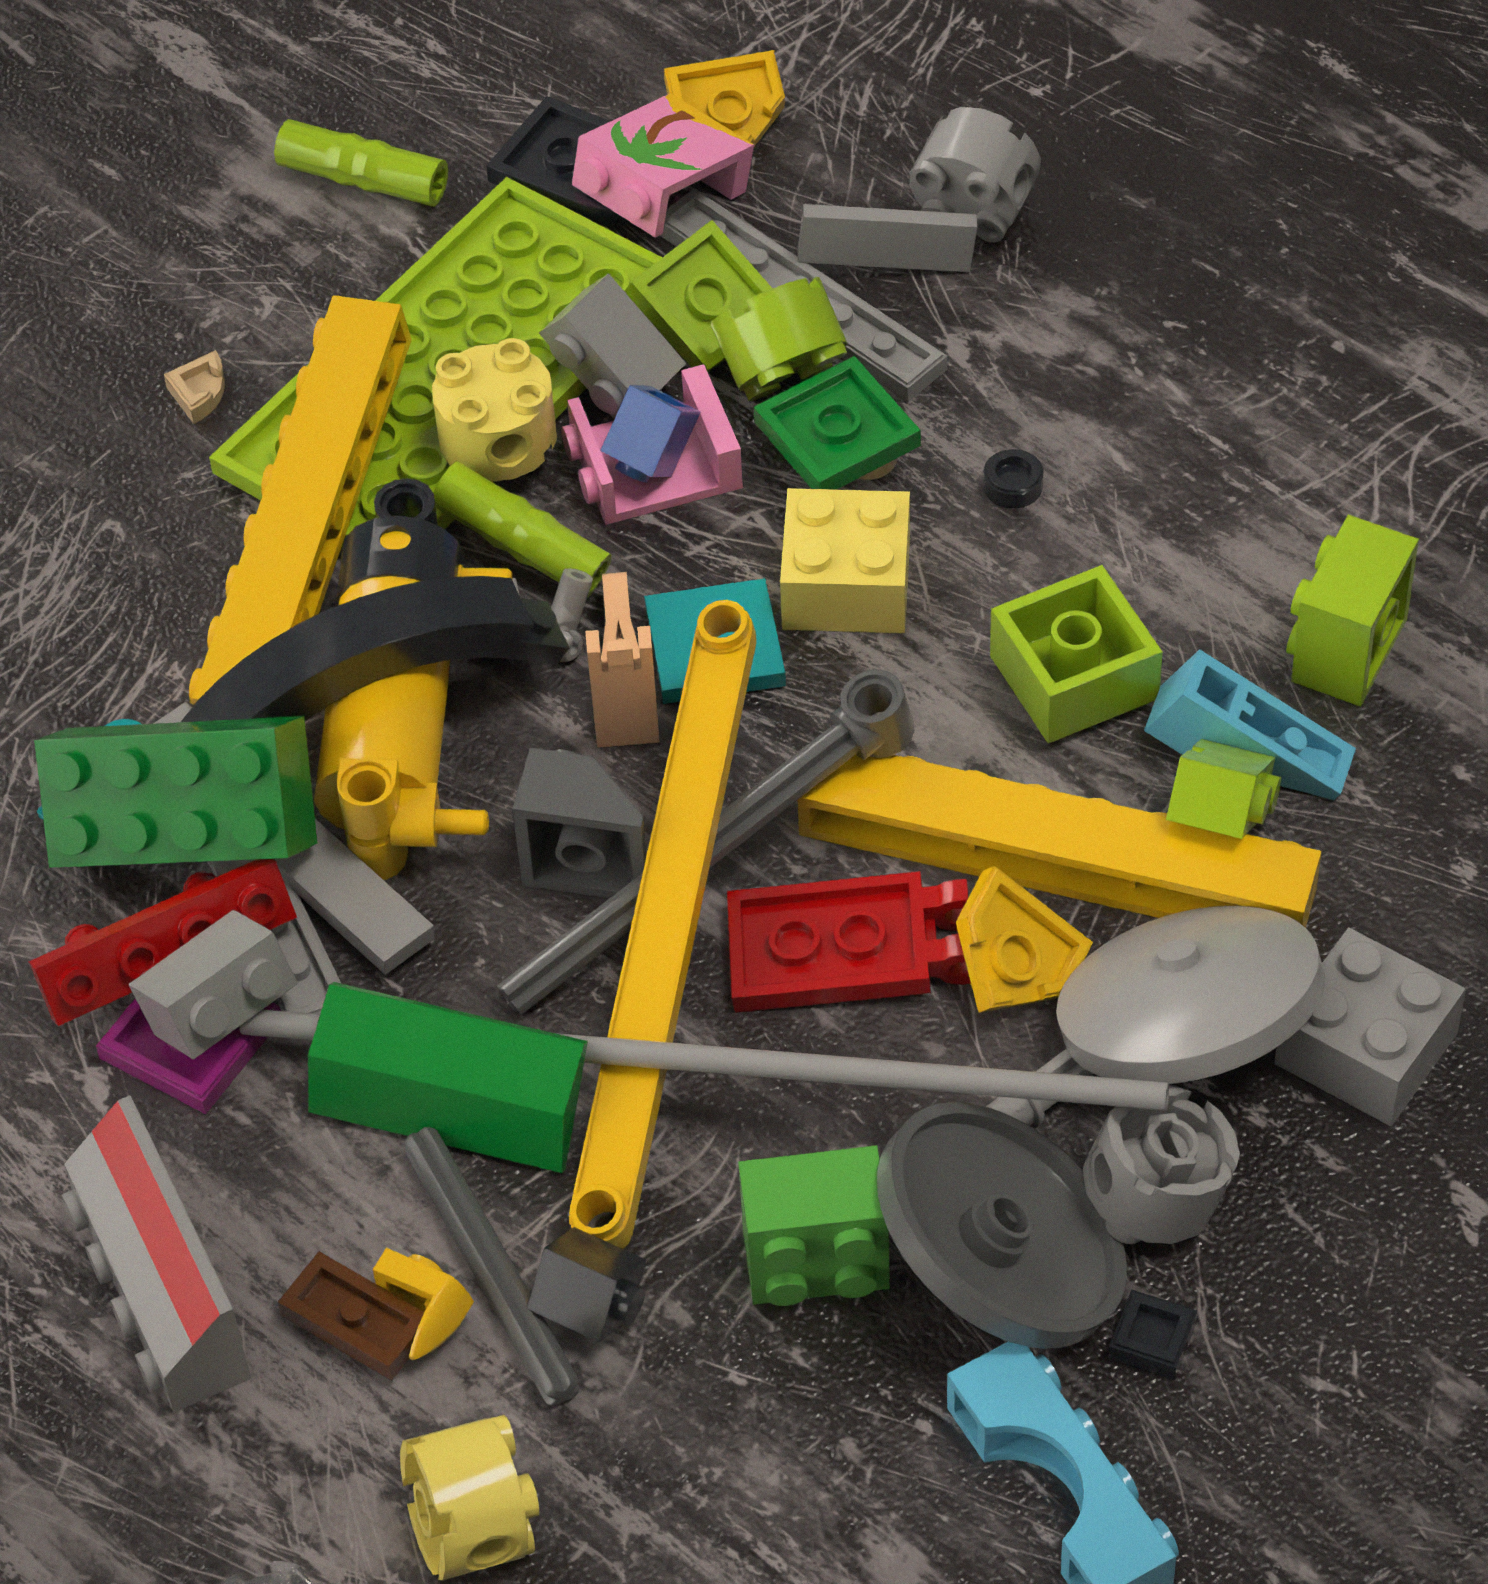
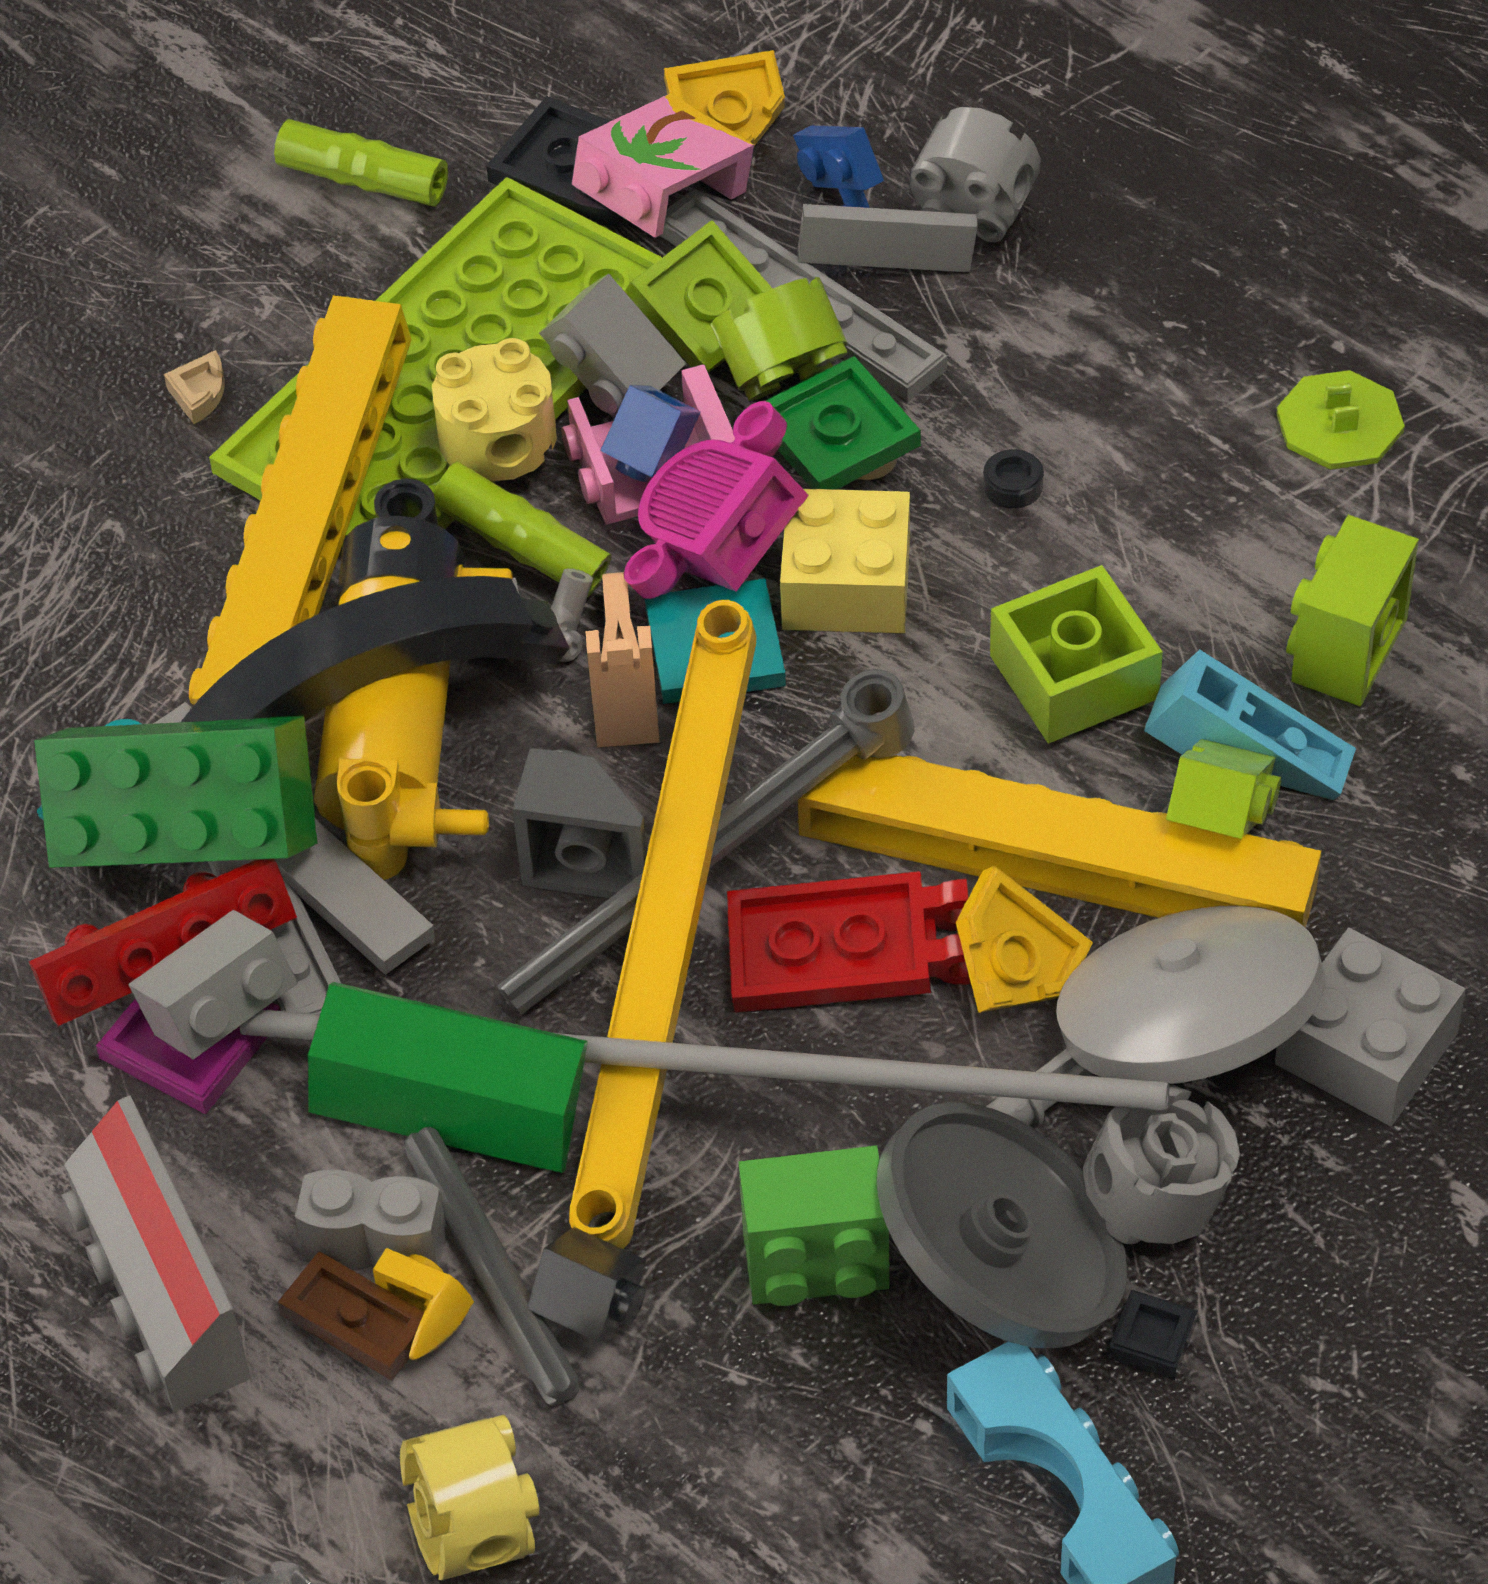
none -> light grey brick [295,1170,447,1271]
none -> dark pink piece [624,401,809,599]
none -> blue plate [793,125,884,208]
none -> lime piece [1276,370,1405,470]

